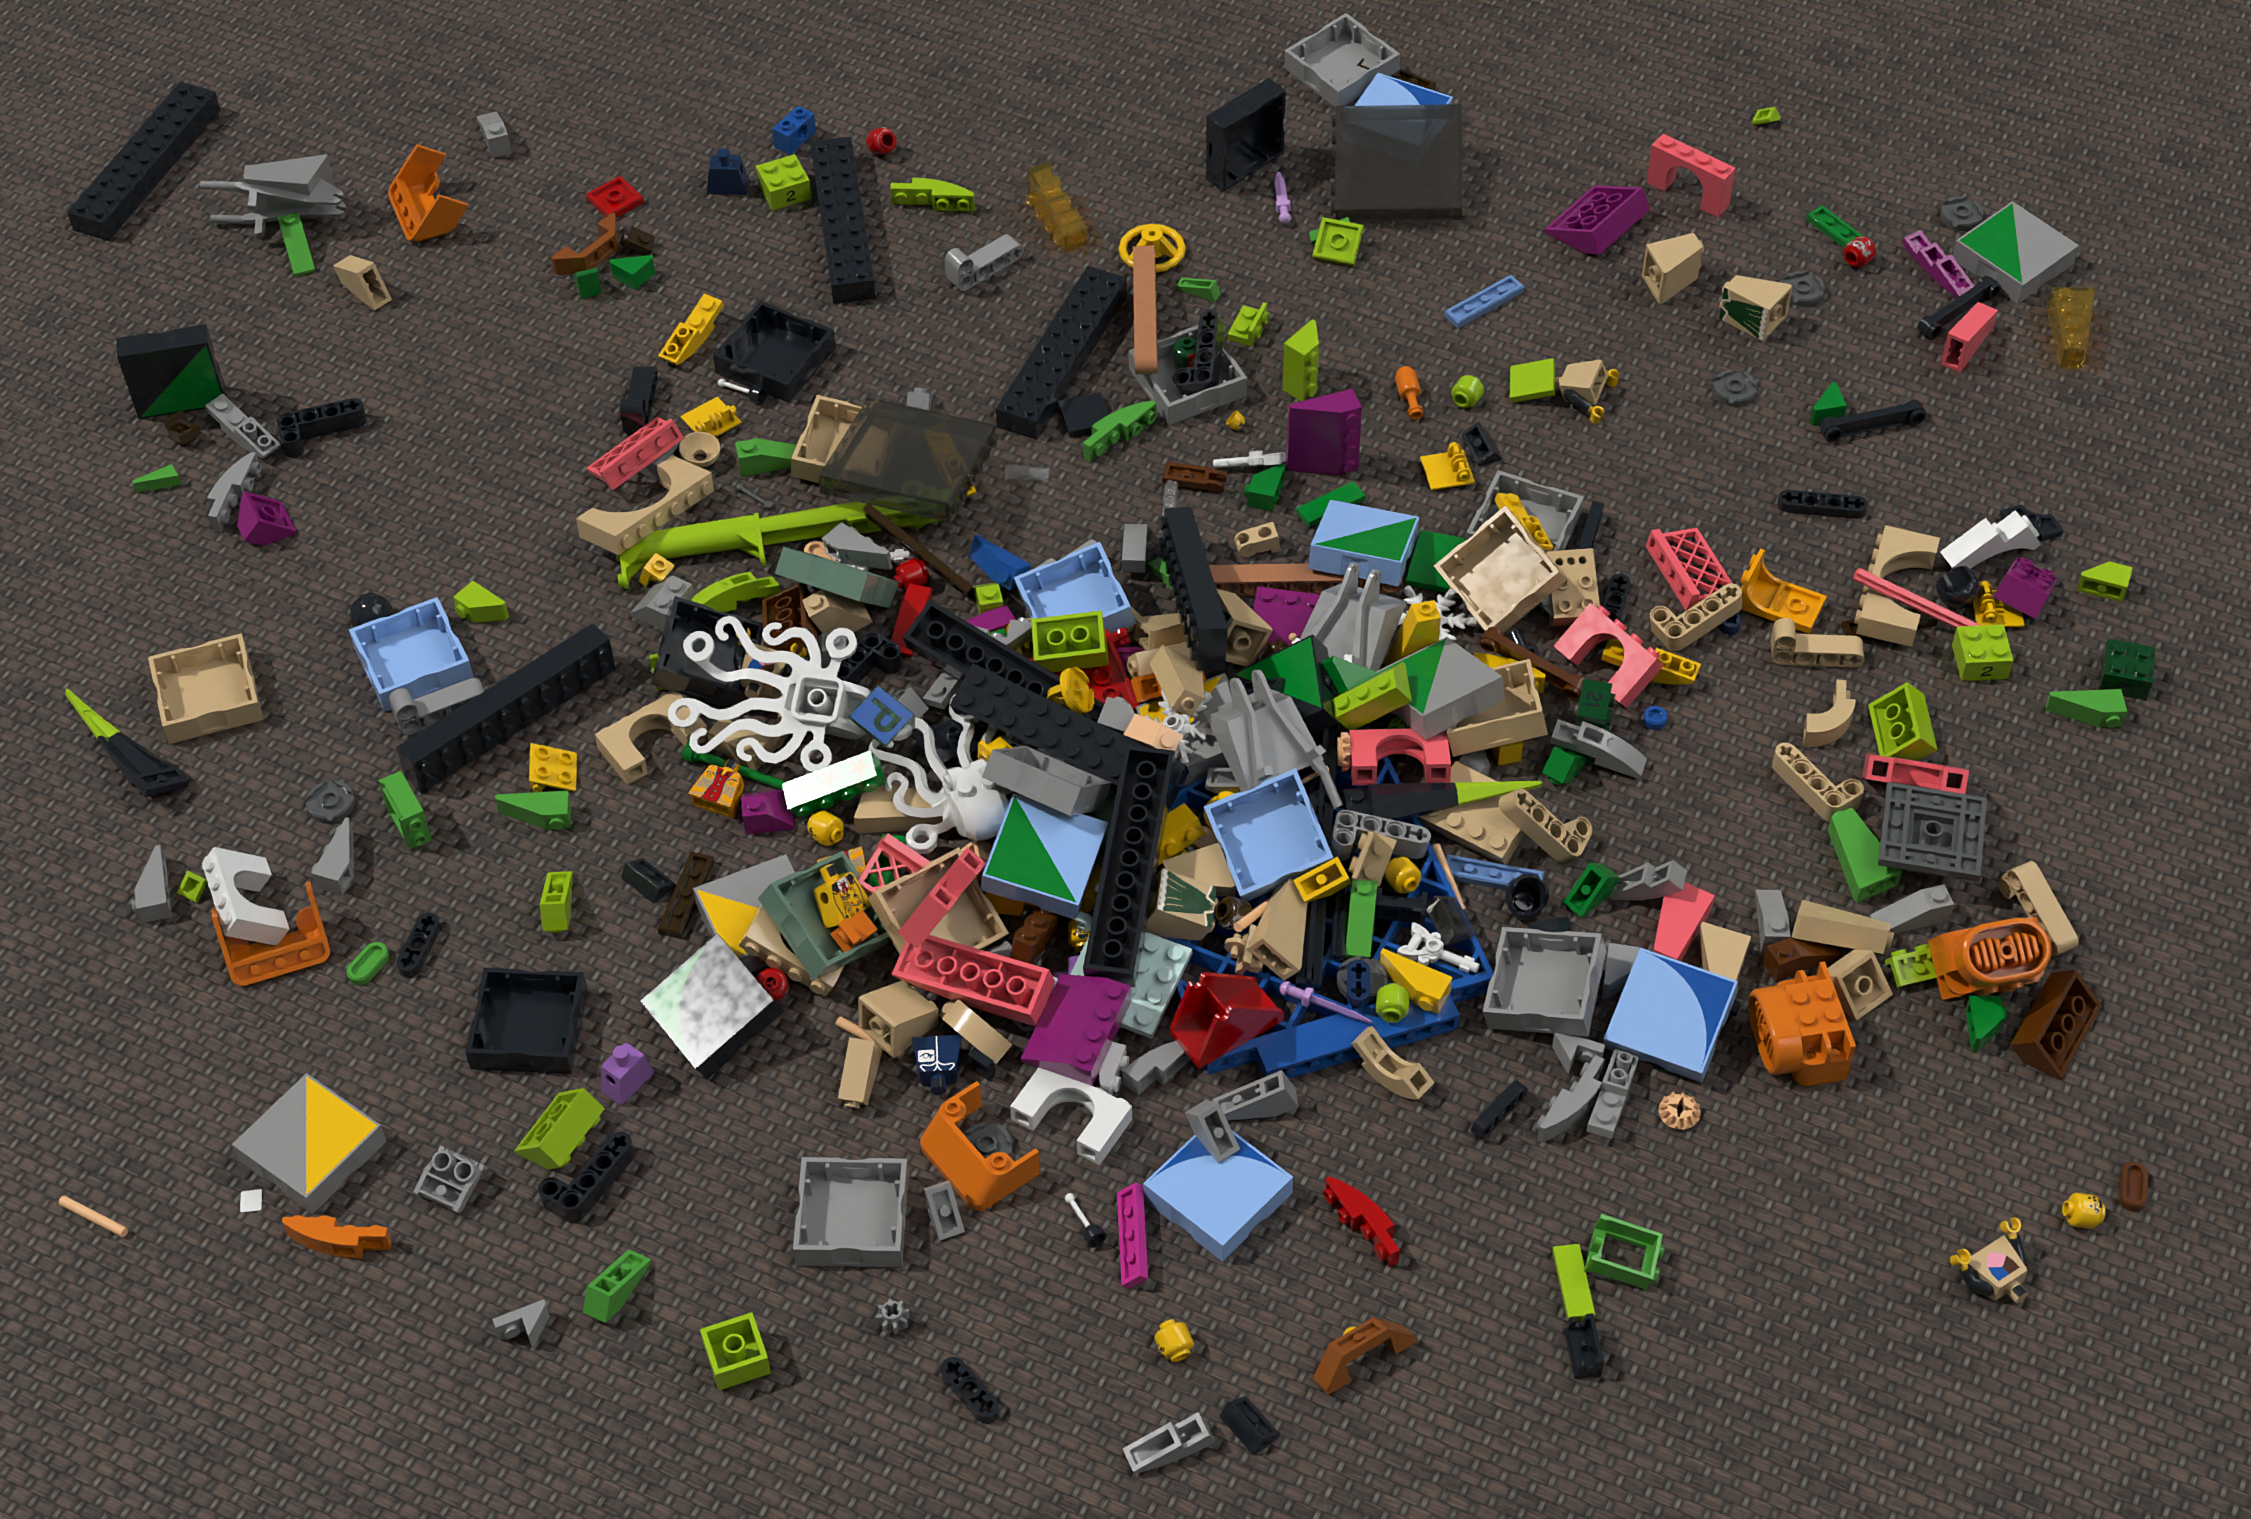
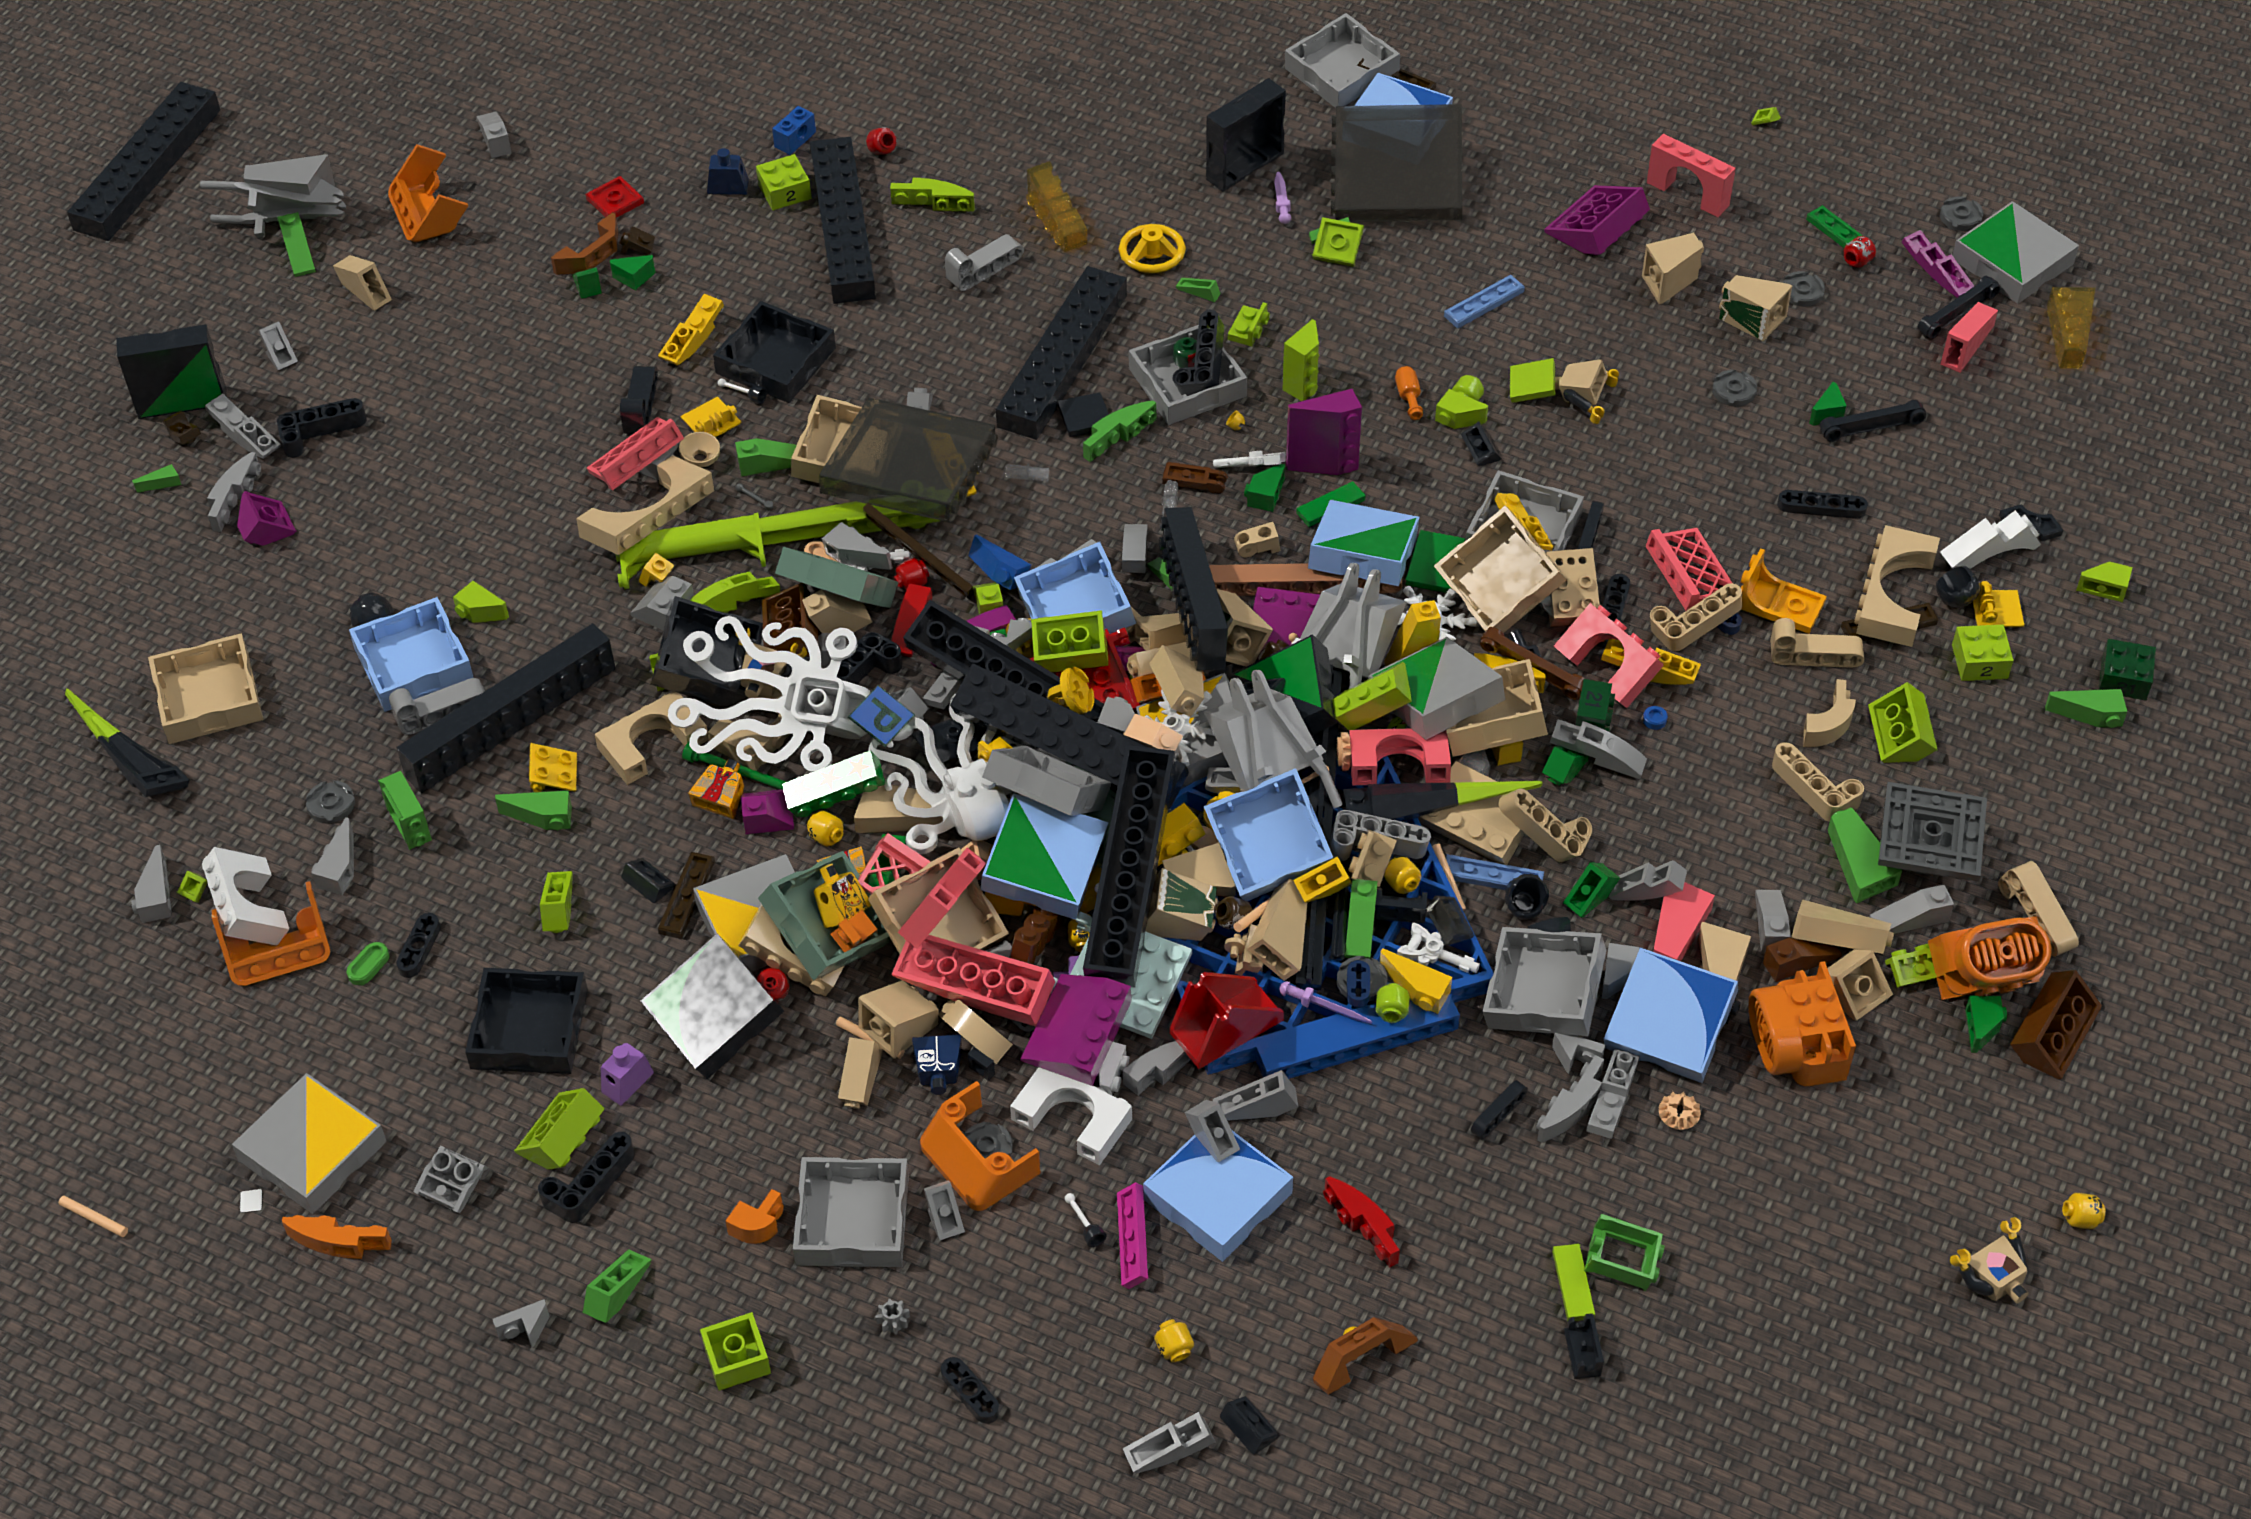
nougat beam [1133,245,1158,375] -> none
green slope [1322,656,1376,694] -> none
tan arch [1351,1026,1435,1099] -> none
yellow hinge [1420,442,1475,490] -> none
coral axle [1853,568,1981,629] -> none
coral arch [1862,753,1969,794] -> none
magenta slope [1994,557,2059,619] -> none
reddish brown tile [2119,1161,2148,1211] -> none
none -> light grey slope [258,322,298,370]
none -> orange brick [725,1189,784,1244]
none -> lime slope [1435,389,1488,429]

